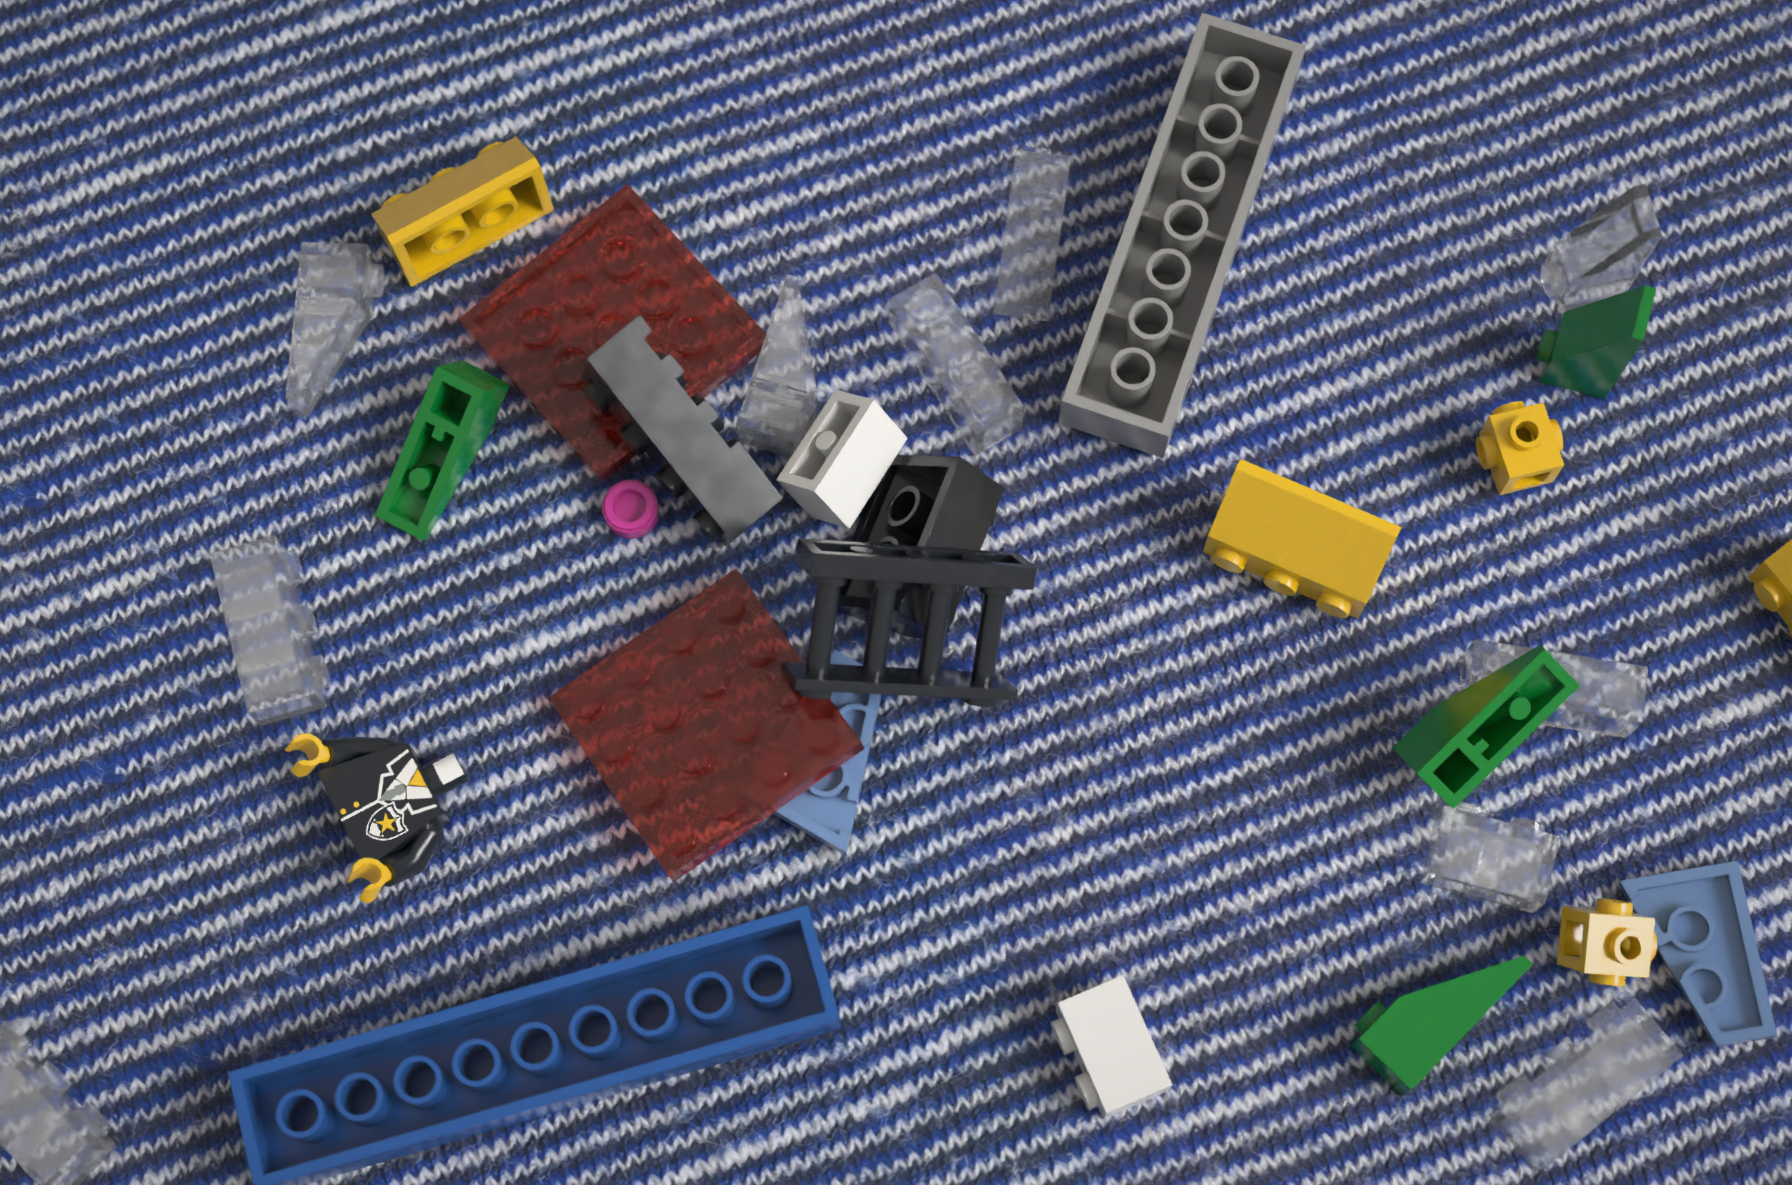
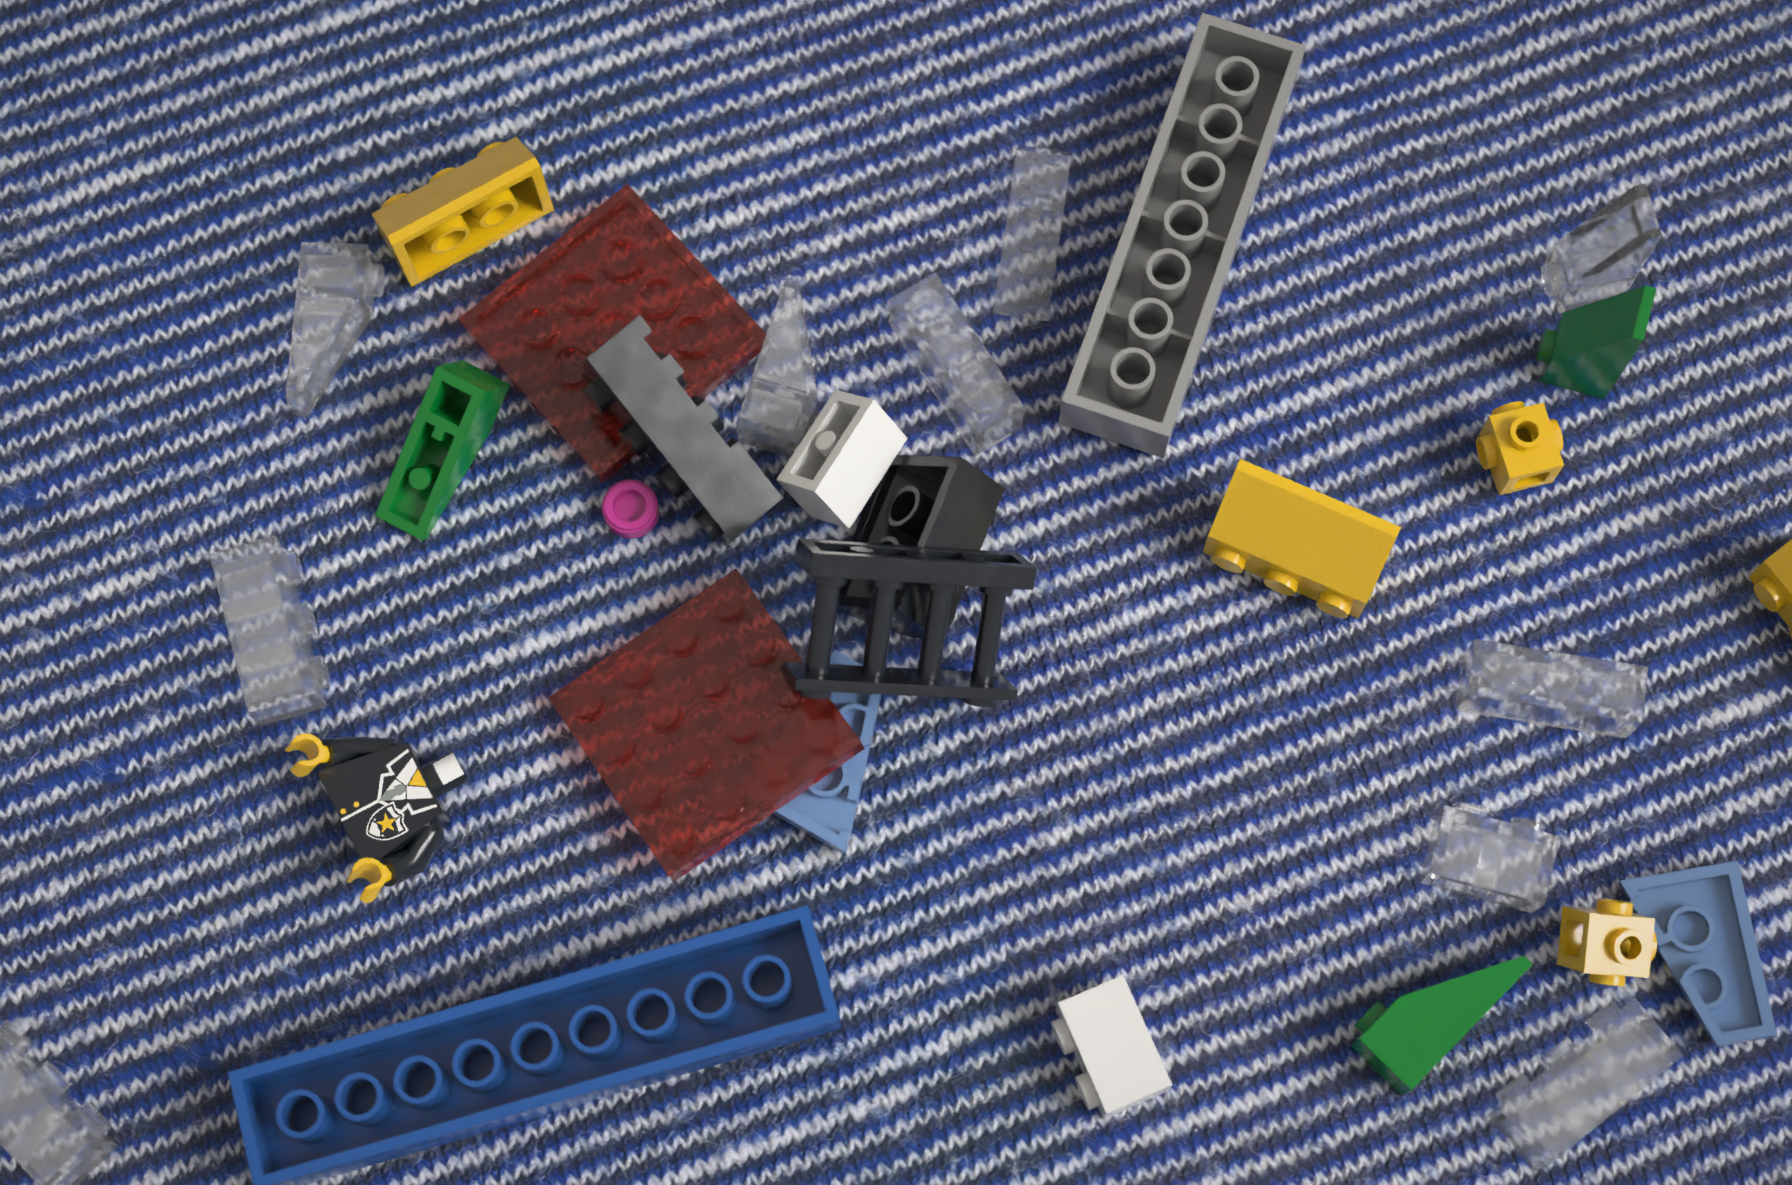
green slope [1392,645,1581,809] -> none

